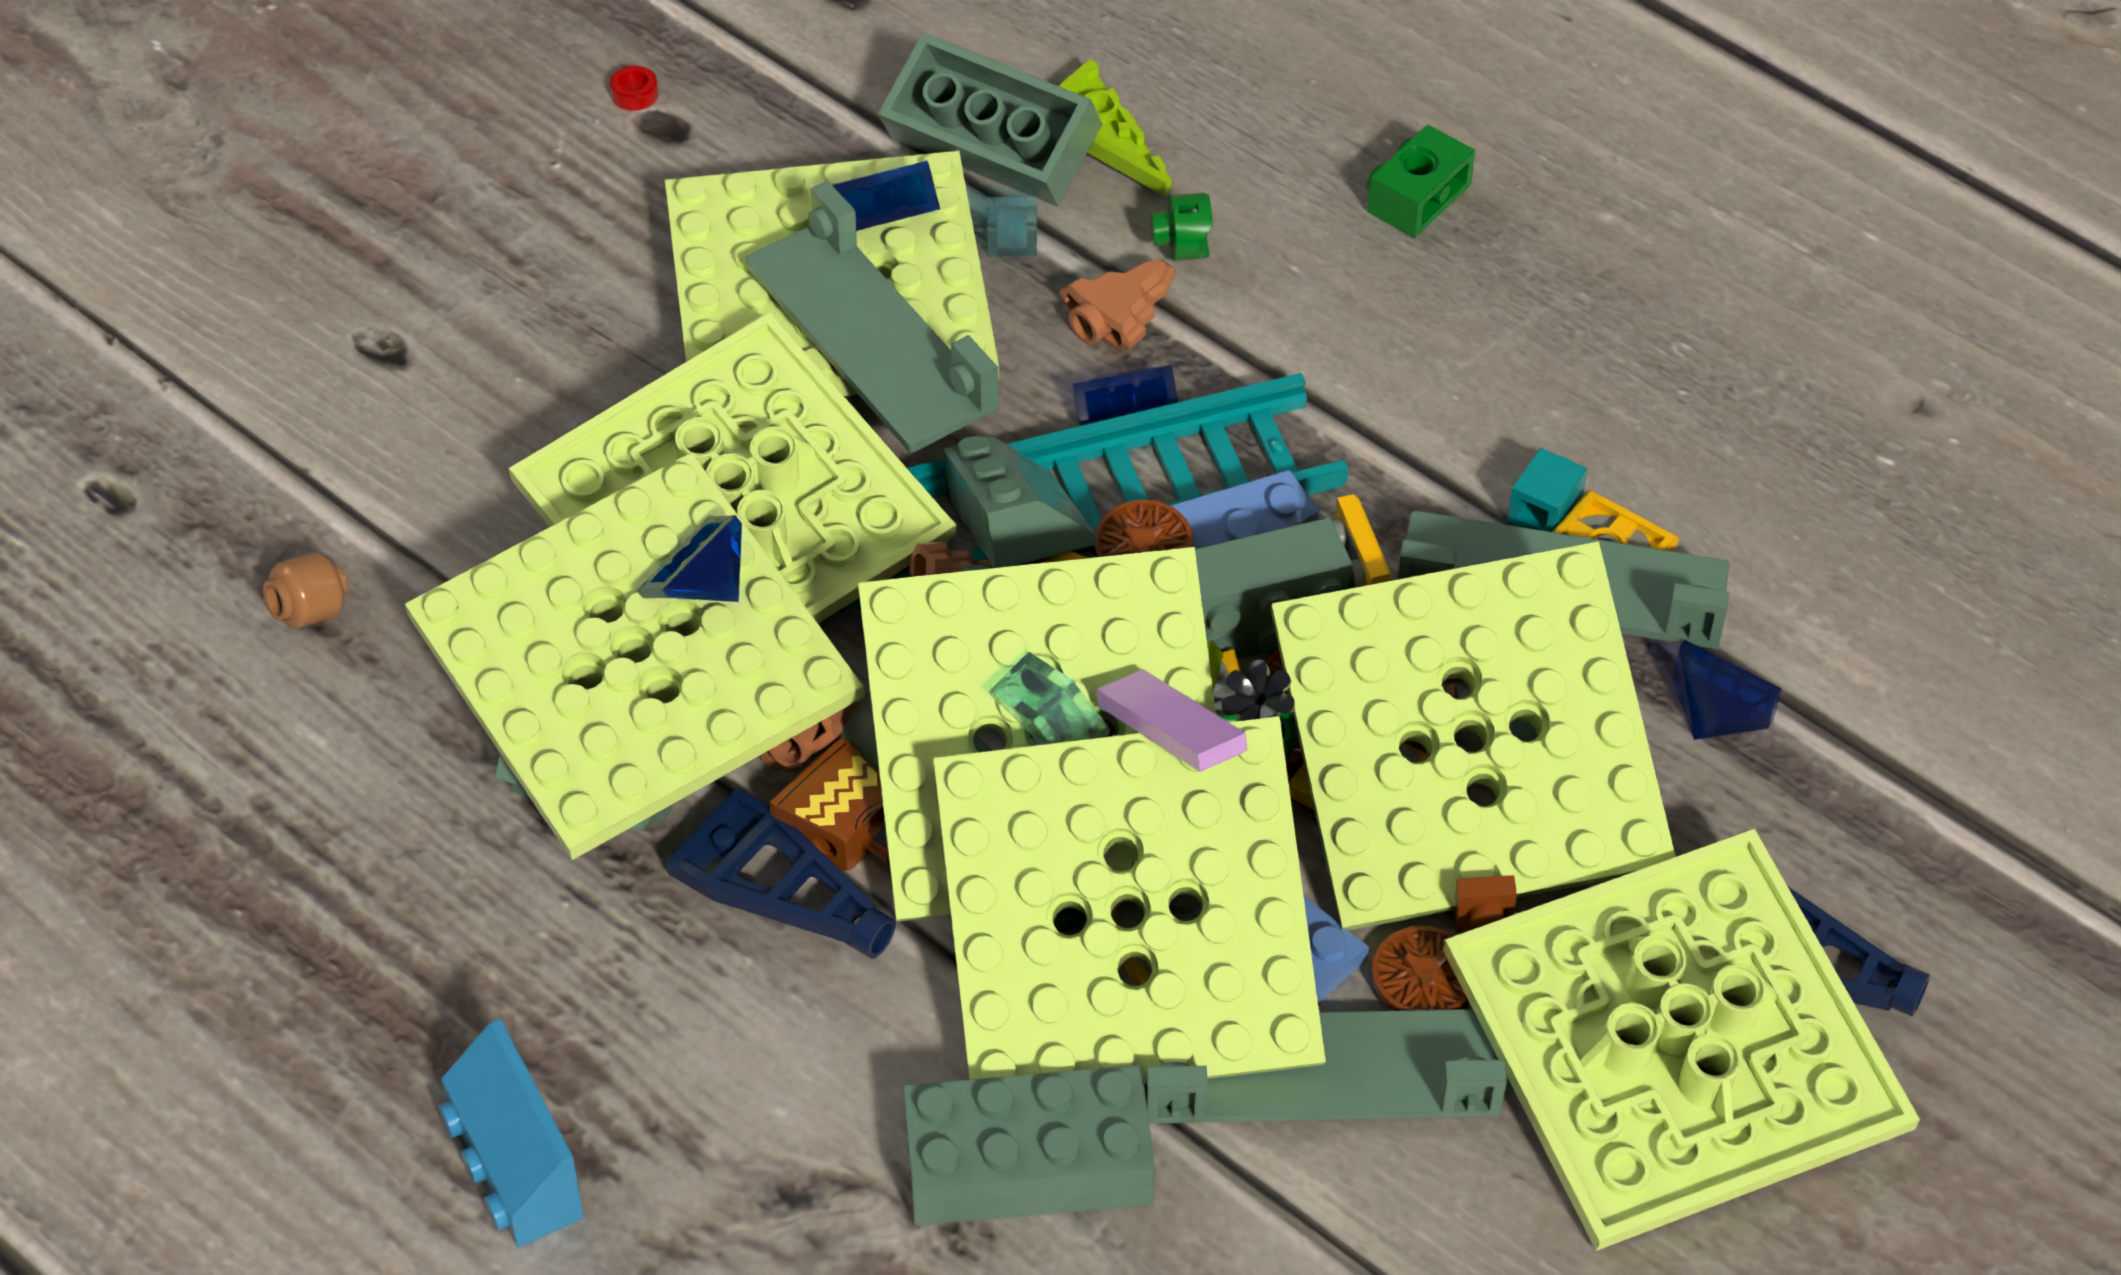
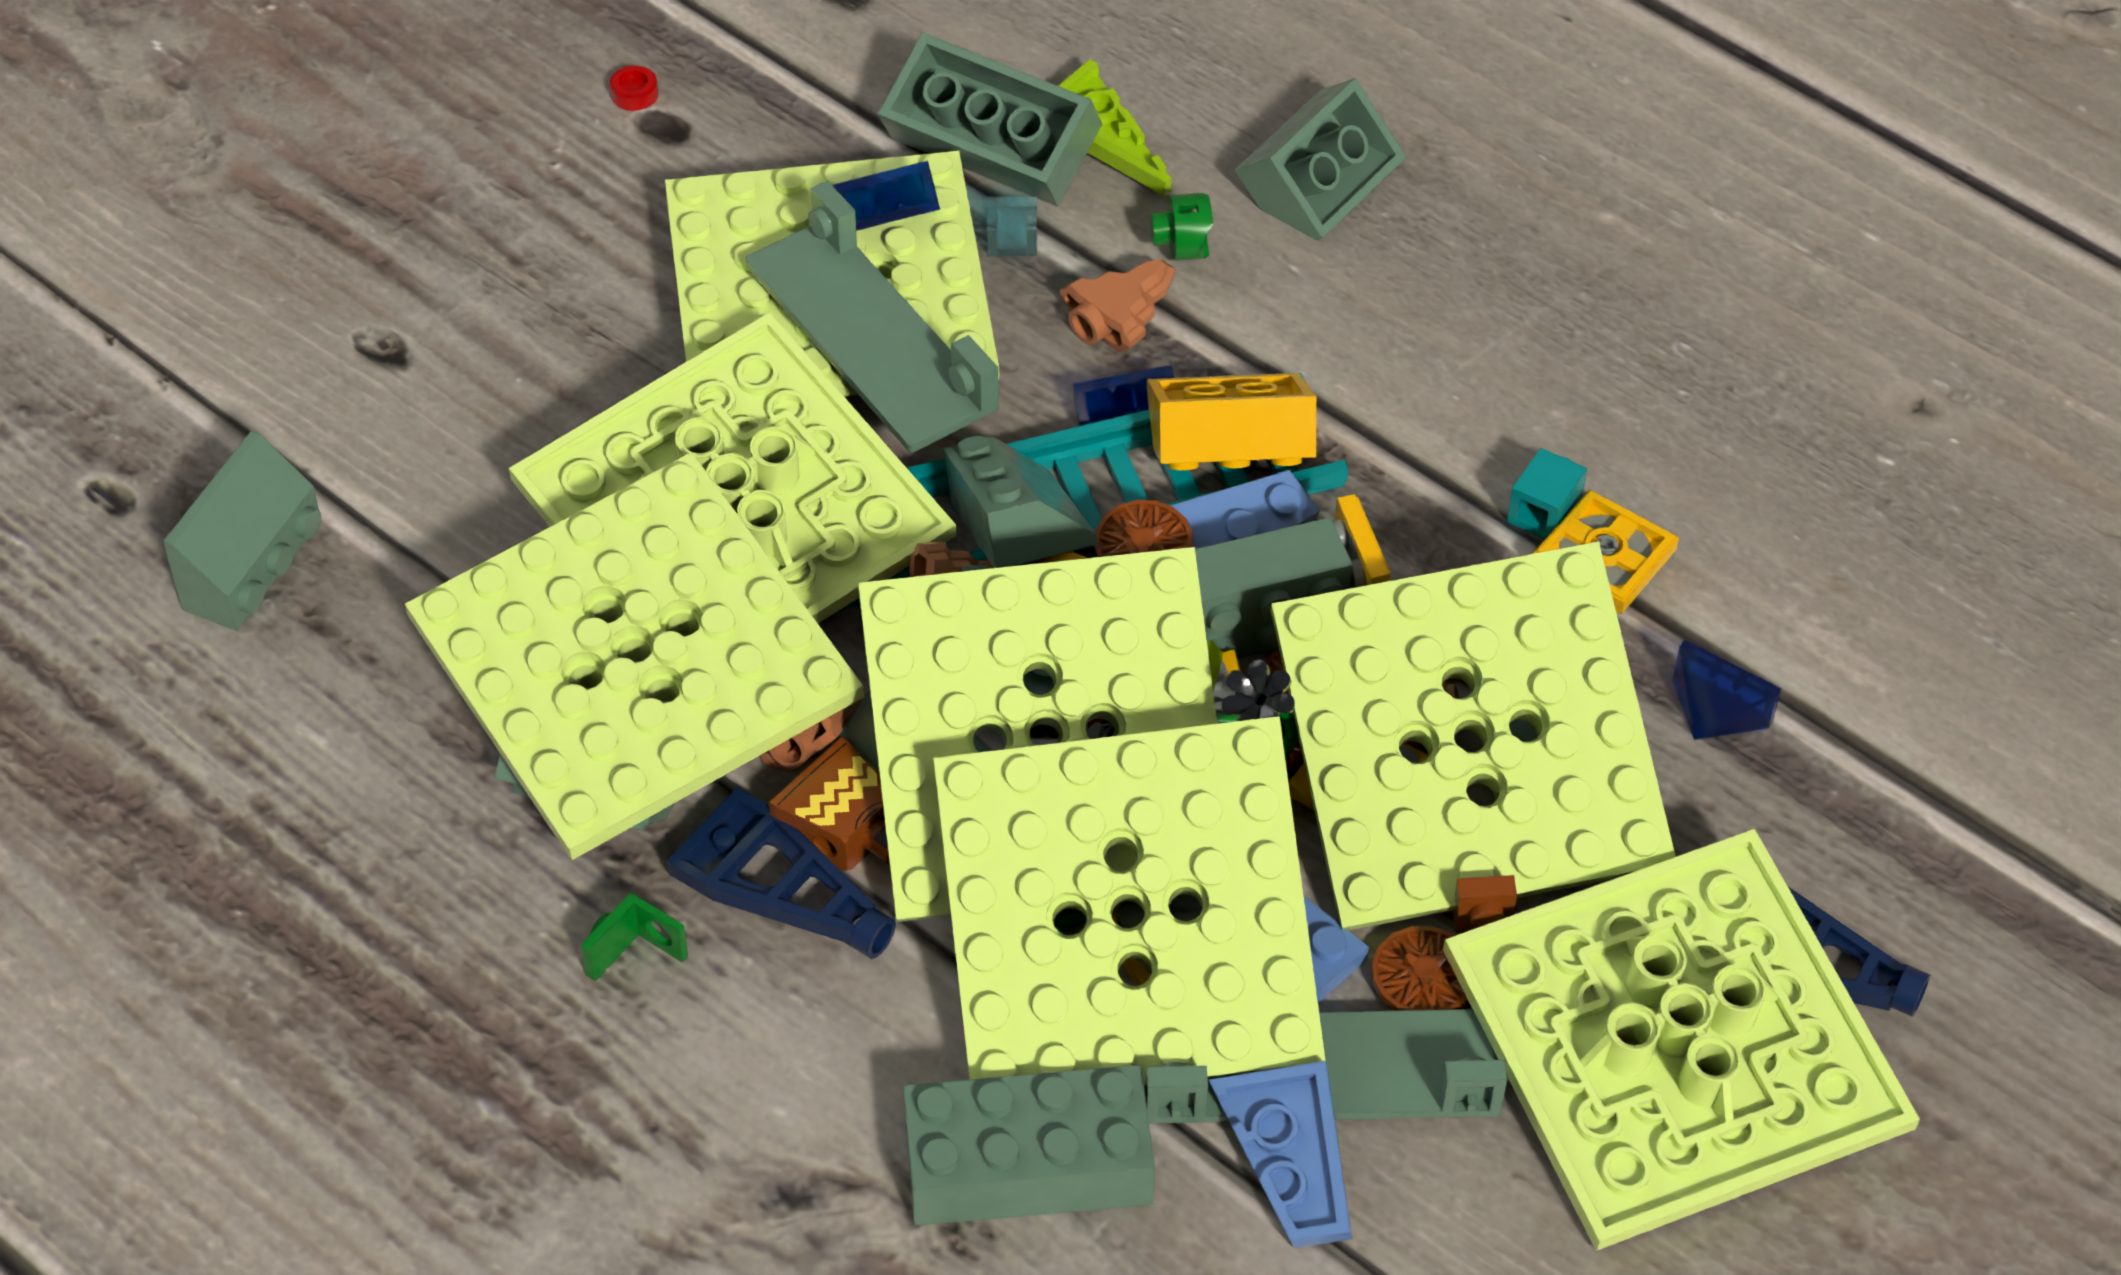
medium nougat head [263,552,348,629] -> none
dark azure slope [438,1018,584,1248] -> none
clear blue slope [636,515,742,602] -> none
clear light blue slope [989,652,1111,745] -> none
lavender tile [1097,669,1247,772] -> none
green brick [1367,124,1475,239] -> none
sand green bracket [1397,511,1729,649] -> none
none -> sand green slope [163,431,321,631]
none -> green bracket [581,892,688,981]
none -> yellow slope [1147,373,1316,471]
none -> medium blue wing [1209,1061,1353,1248]
none -> sand green slope [1235,78,1406,240]

